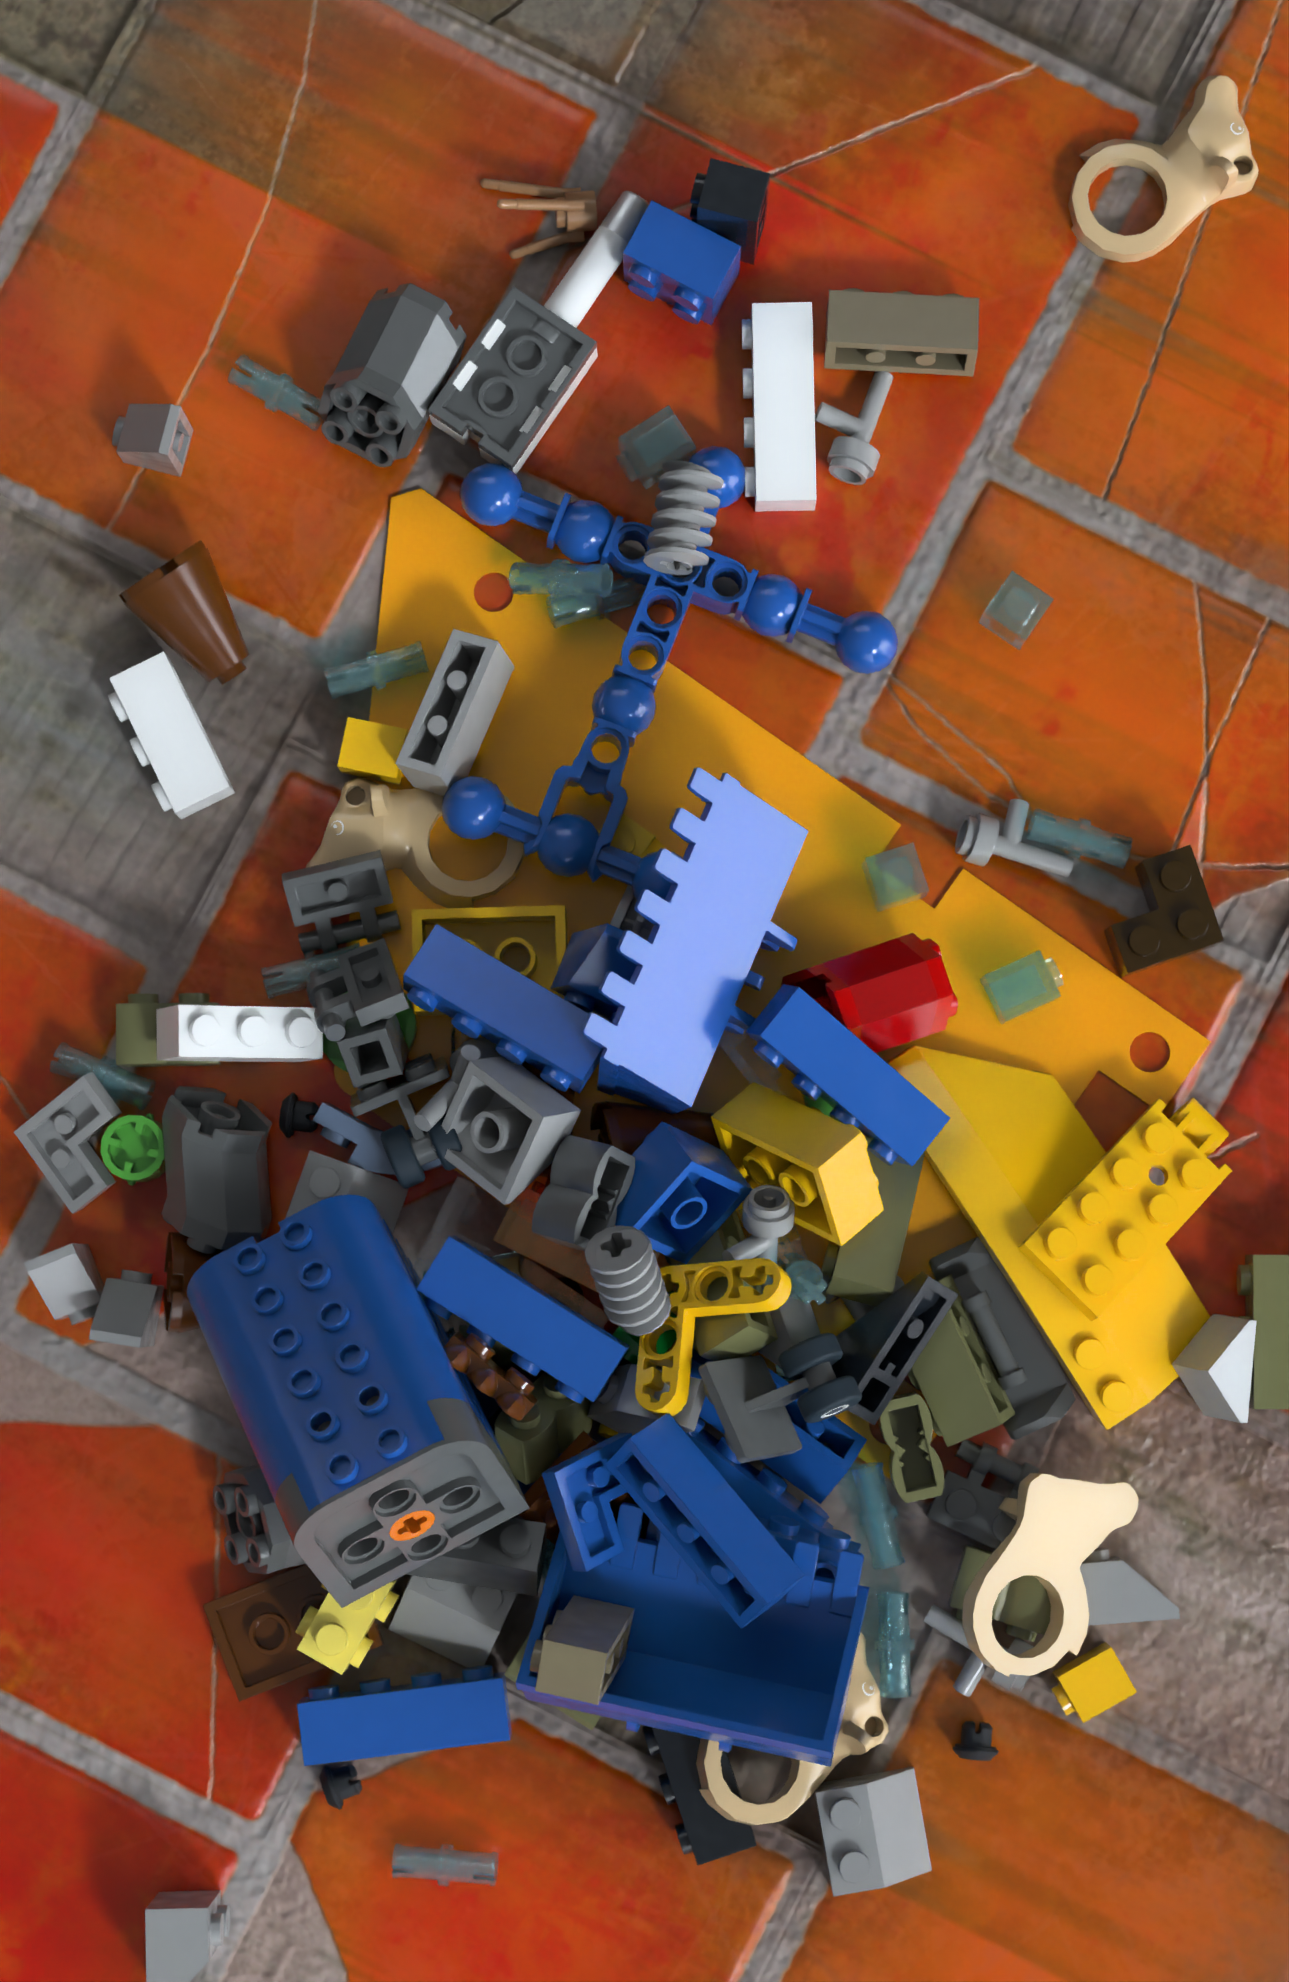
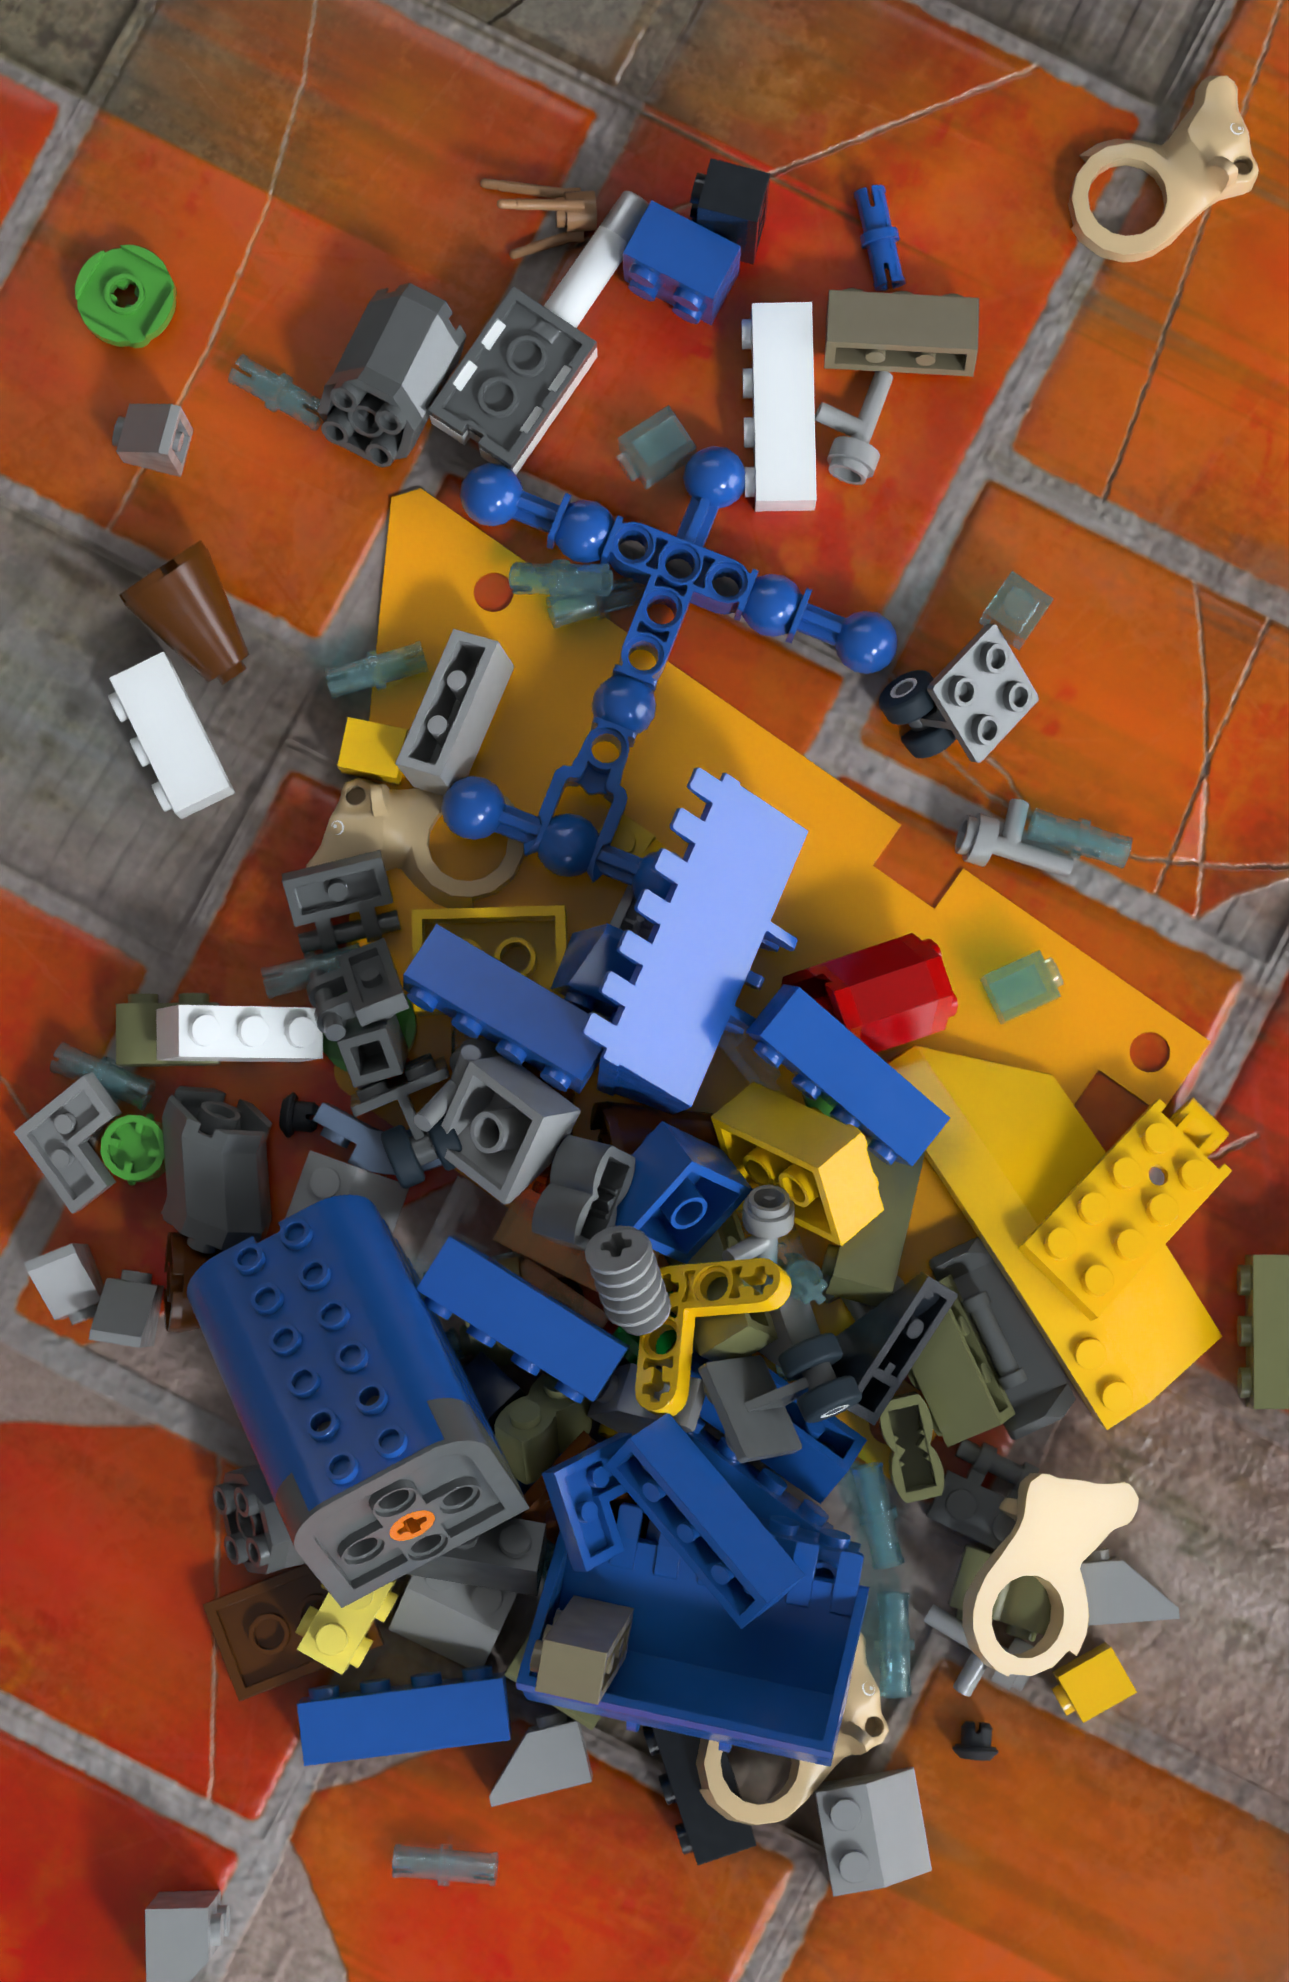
black piece [319,1764,362,1810] -> none
reddish brown plate [443,1332,538,1421] -> none
light grey piece [643,460,724,575] -> none
clear light blue brick [862,842,929,912] -> none
dark brown brick [1104,845,1224,978] -> none
light grey slope [1172,1314,1257,1423] -> none
none -> bright green plate [75,244,177,348]
none -> light grey slope [489,1710,593,1807]
none -> blue pin [854,185,906,291]
none -> plate [879,624,1039,763]

